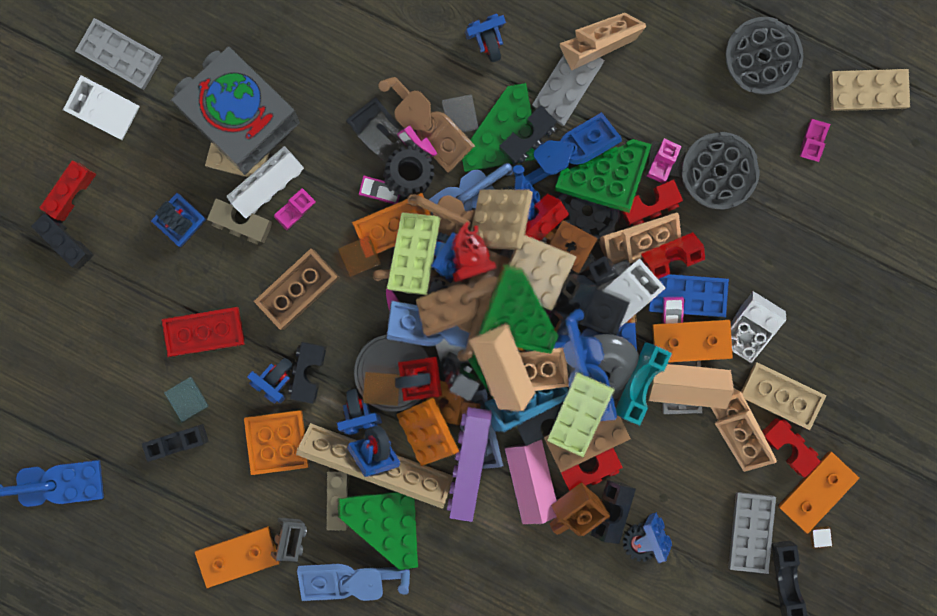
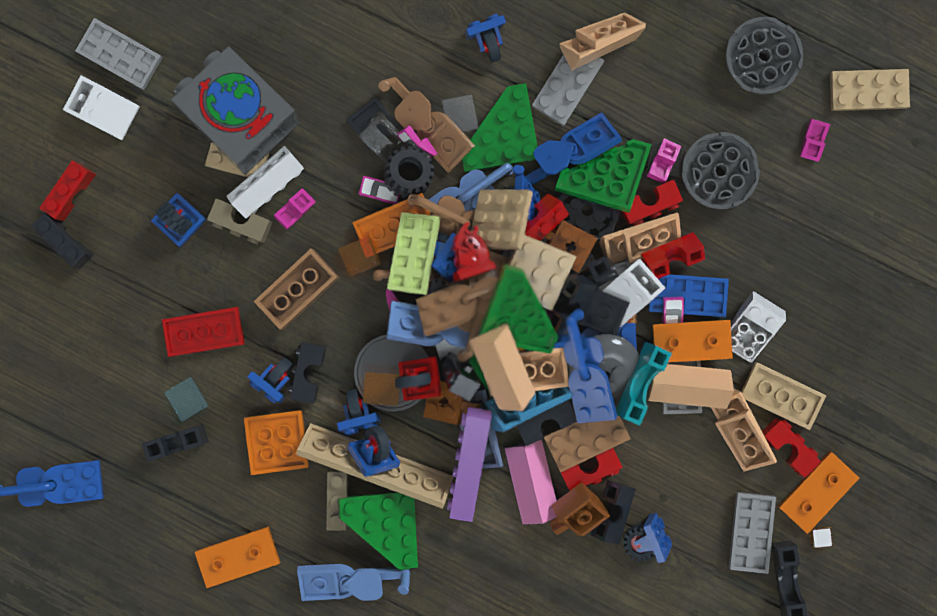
dark grey window [271,518,307,562] -> none
orange plate [396,398,459,466] -> none
black arch [499,105,558,165] -> none
yellowish green plate [547,373,614,457] -> none

